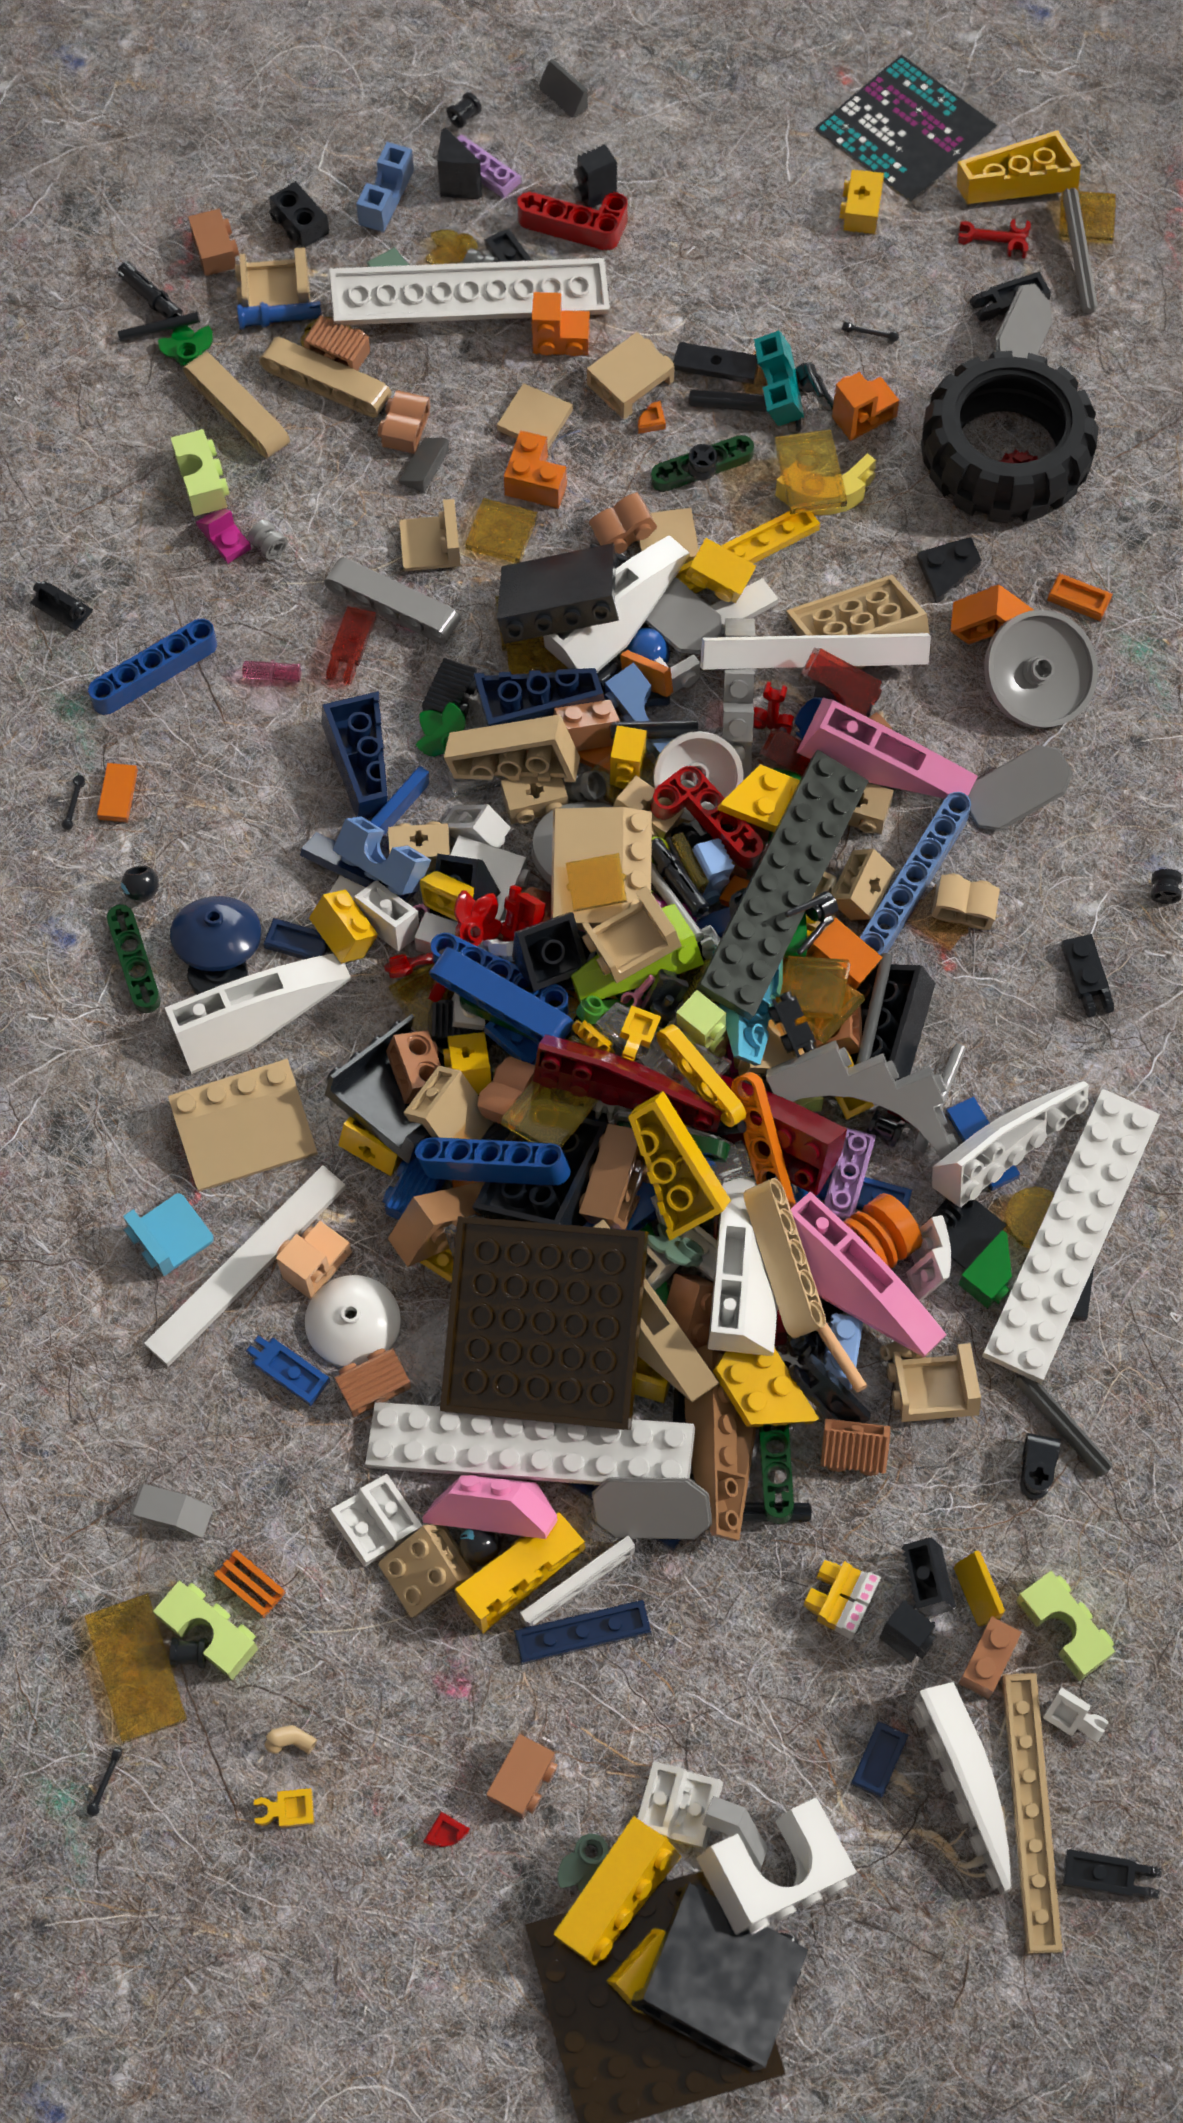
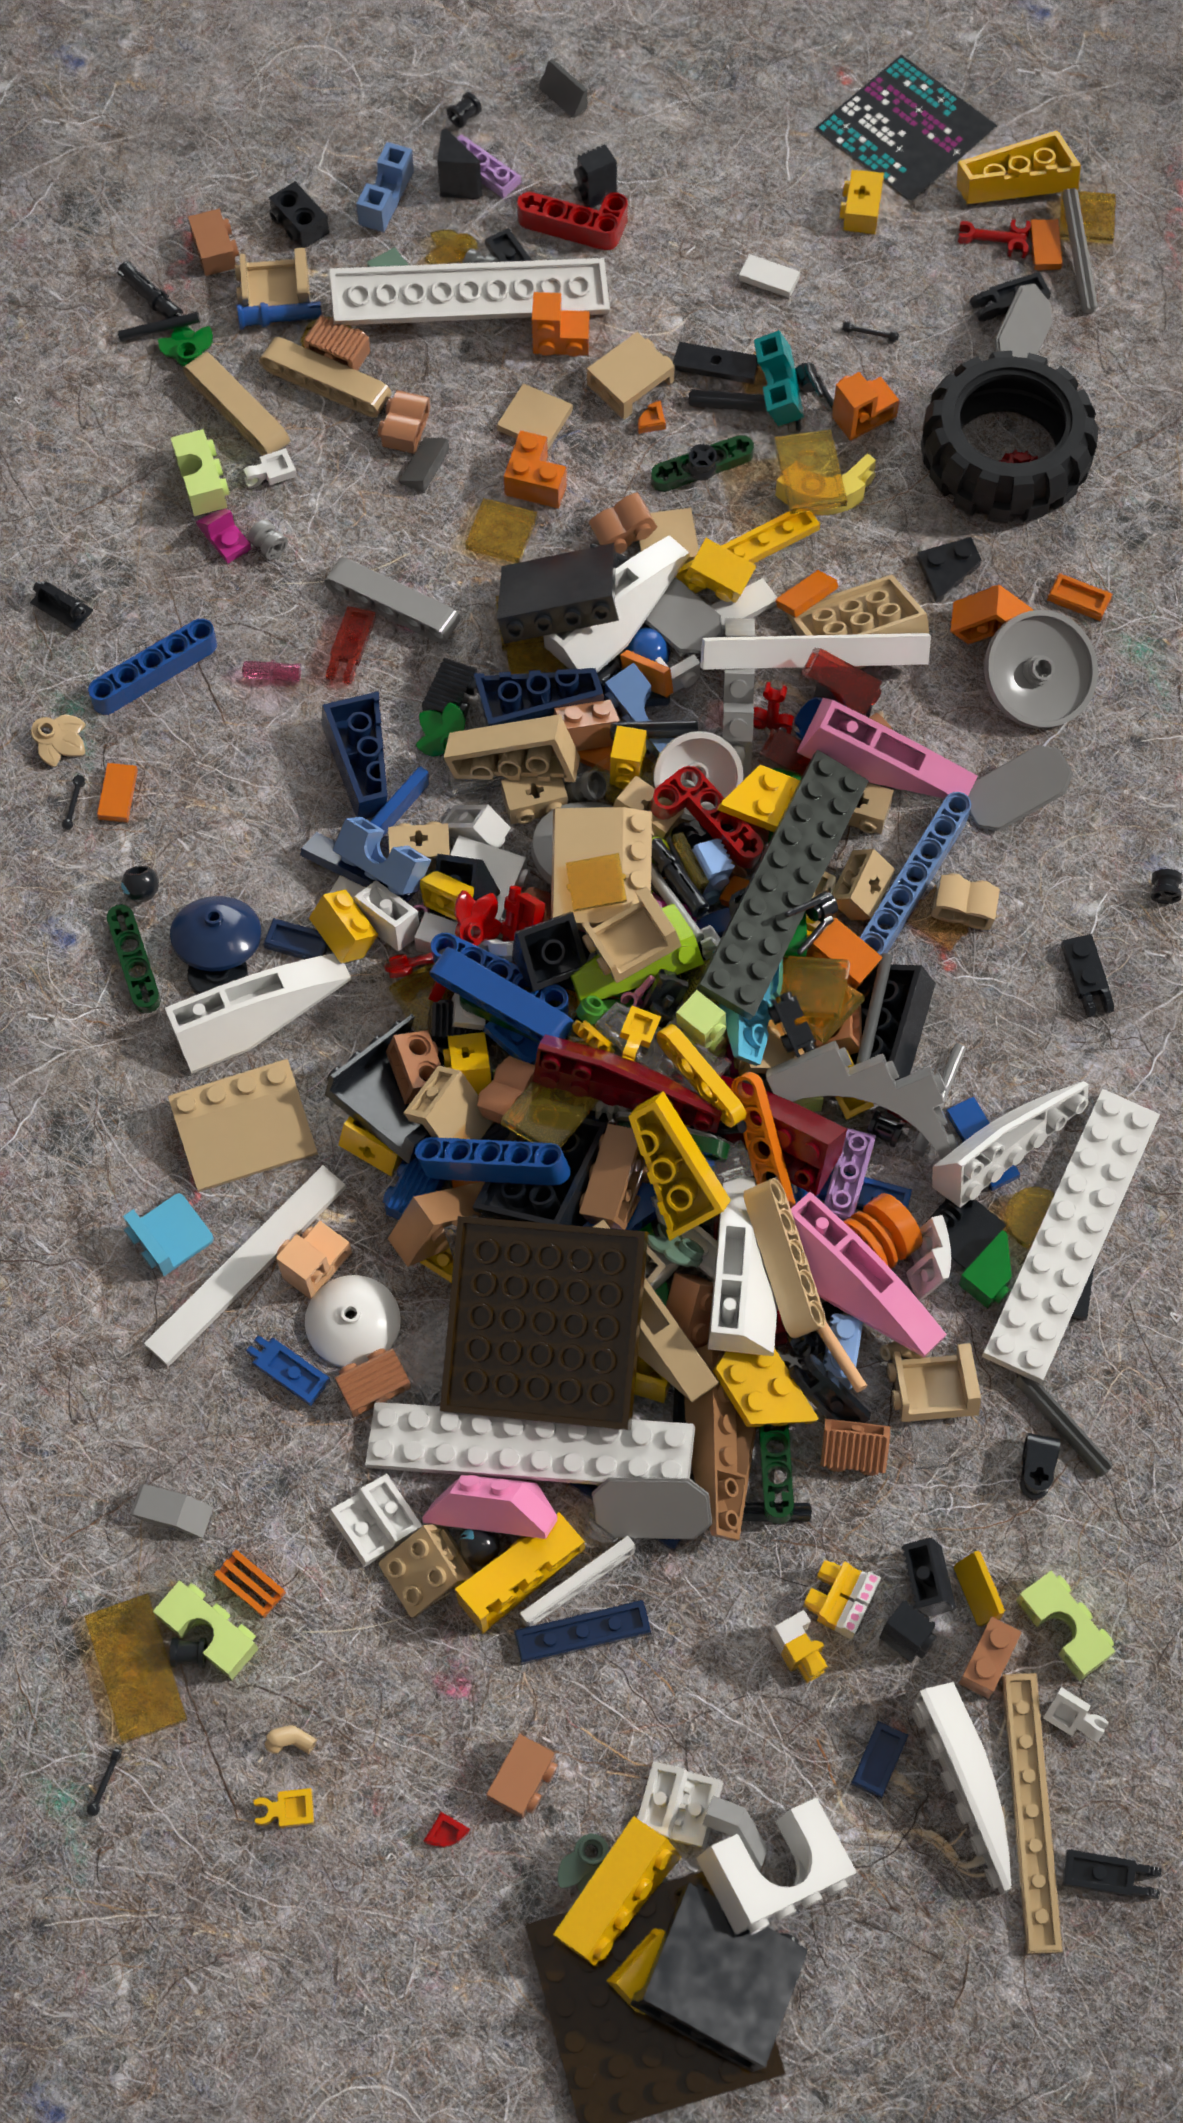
tan bracket [399,499,461,571] -> none
none -> tan plate [31,715,86,767]
none -> white plate [243,448,296,488]
none -> white tile [739,254,800,298]
none -> yellow hips [771,1610,828,1683]
none -> orange tile [775,570,839,618]
none -> orange tile [1030,219,1063,270]

